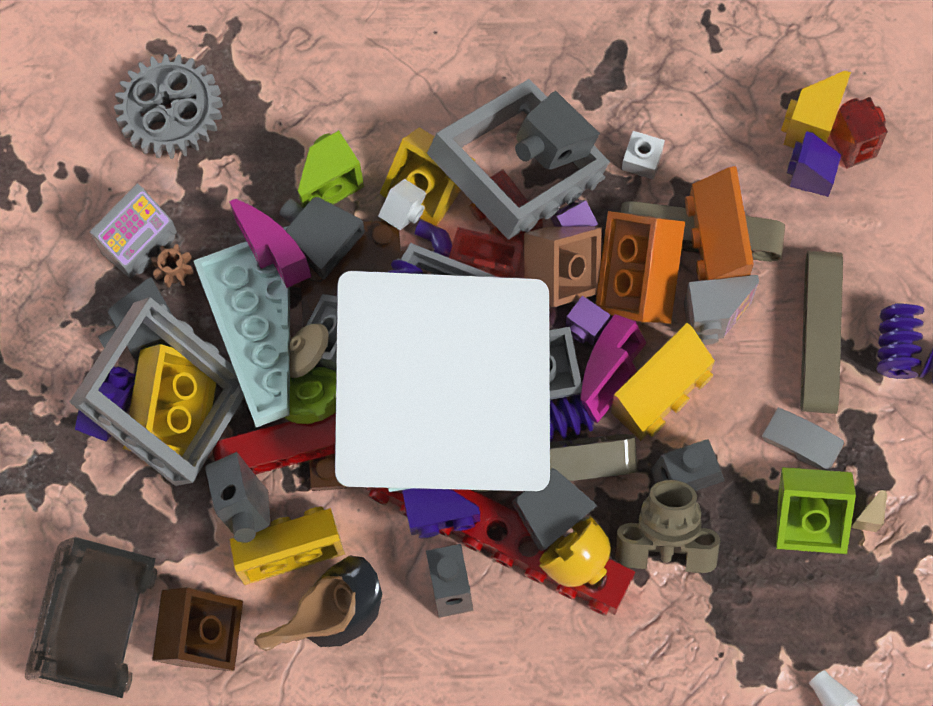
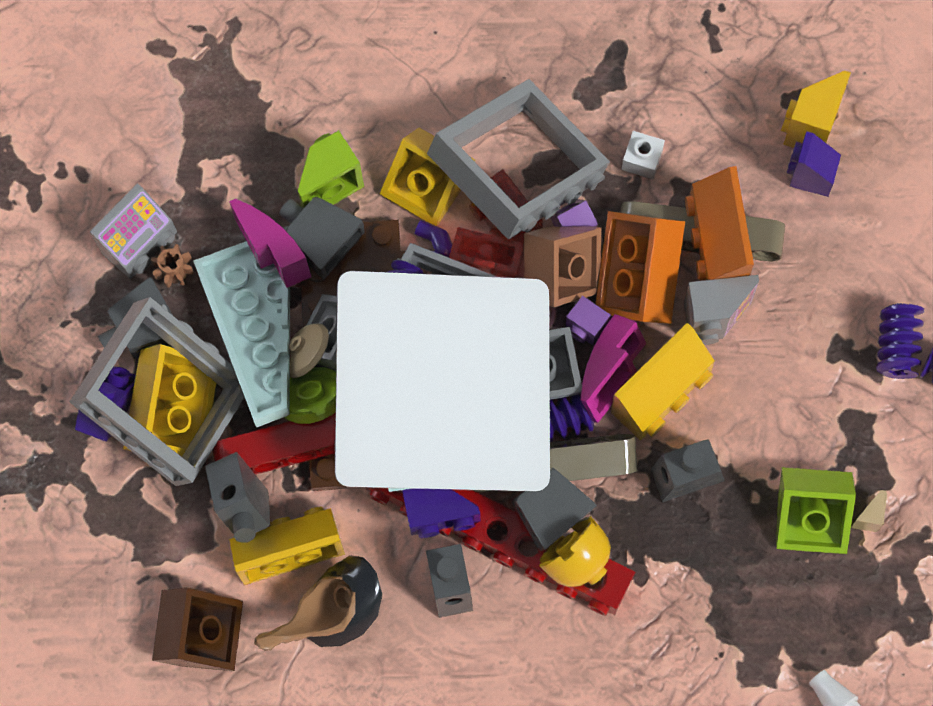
clear smoke windscreen [25,537,157,699] -> none
light grey gear [114,54,223,159] -> none
white plate [378,179,426,230] -> none
dark grey torso [515,91,600,170] -> none
dark tan beam [615,480,720,573] -> none
light grey slope [762,407,844,471] -> none
dark tan beam [800,250,843,414] -> none
clear red brick [830,97,888,169] -> none

